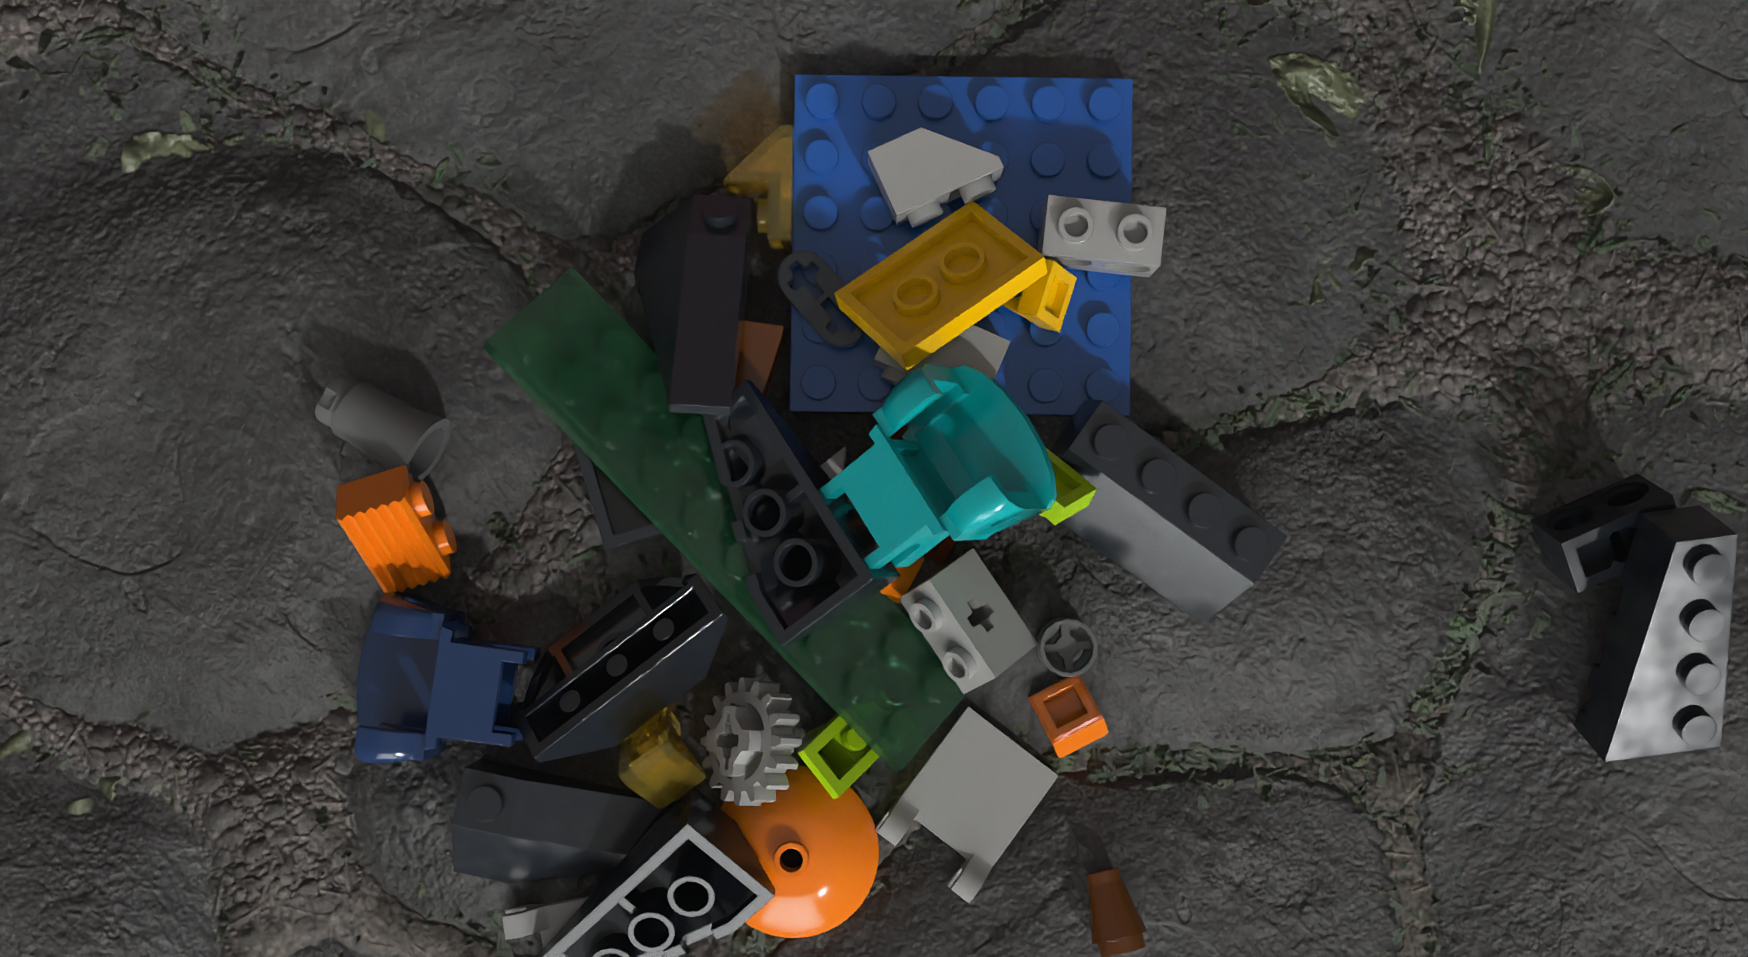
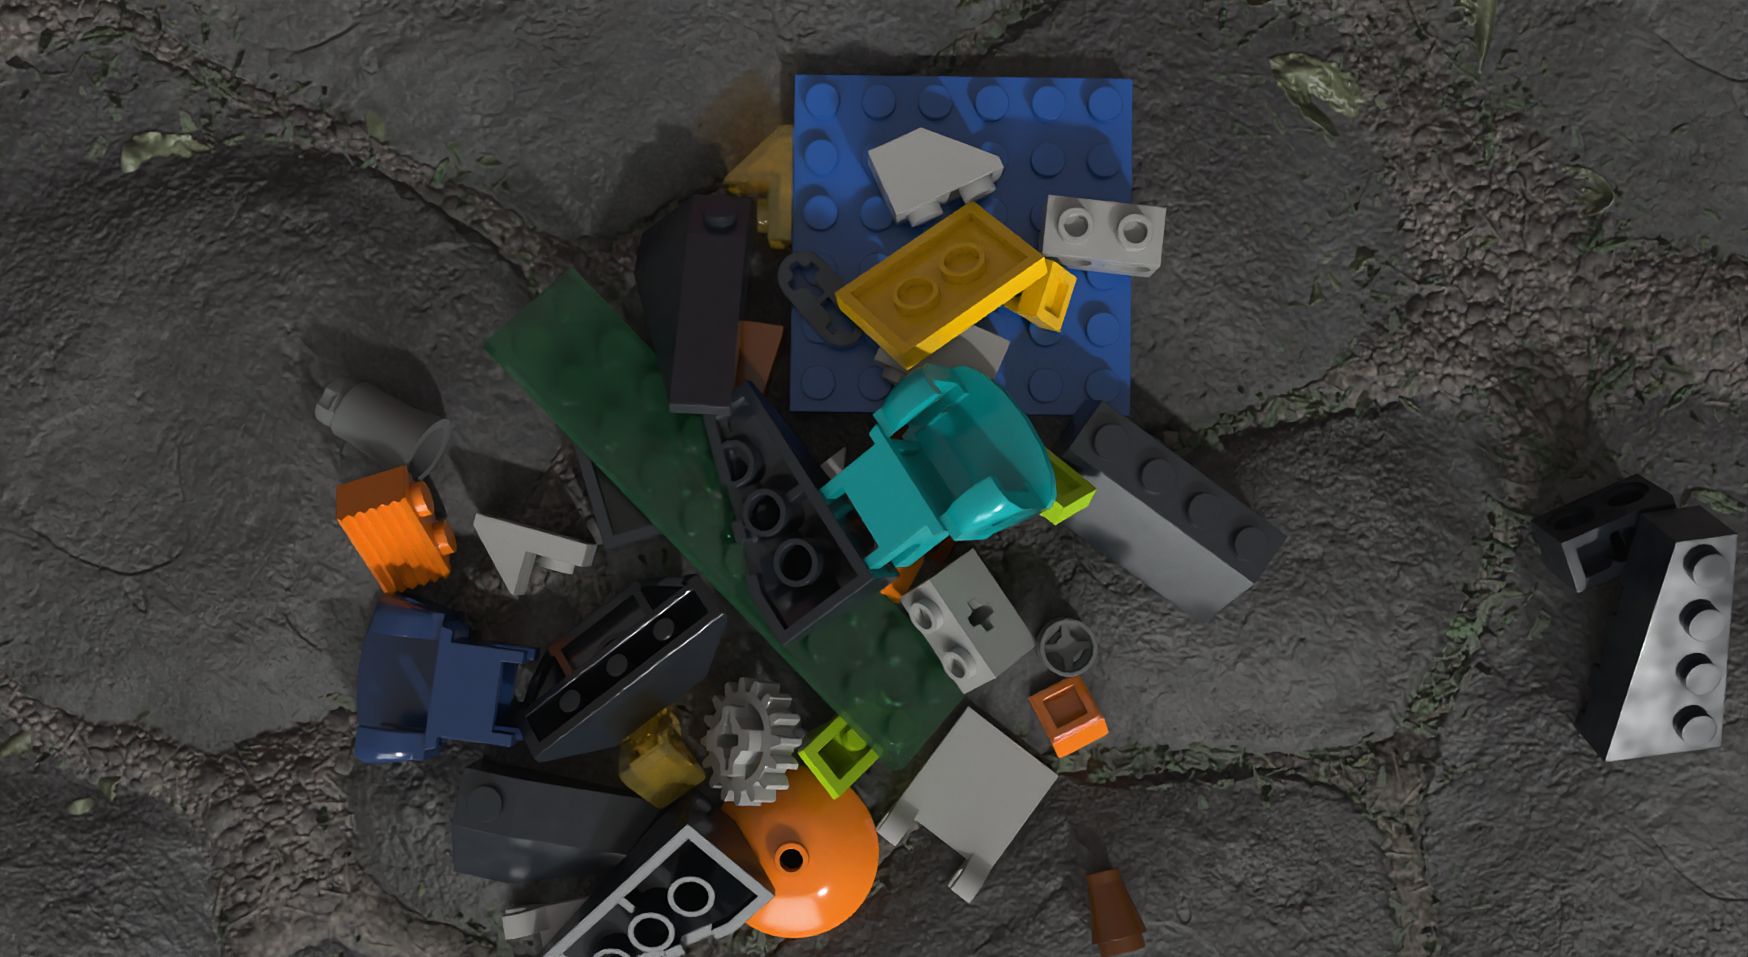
none -> light grey slope [473,513,598,596]

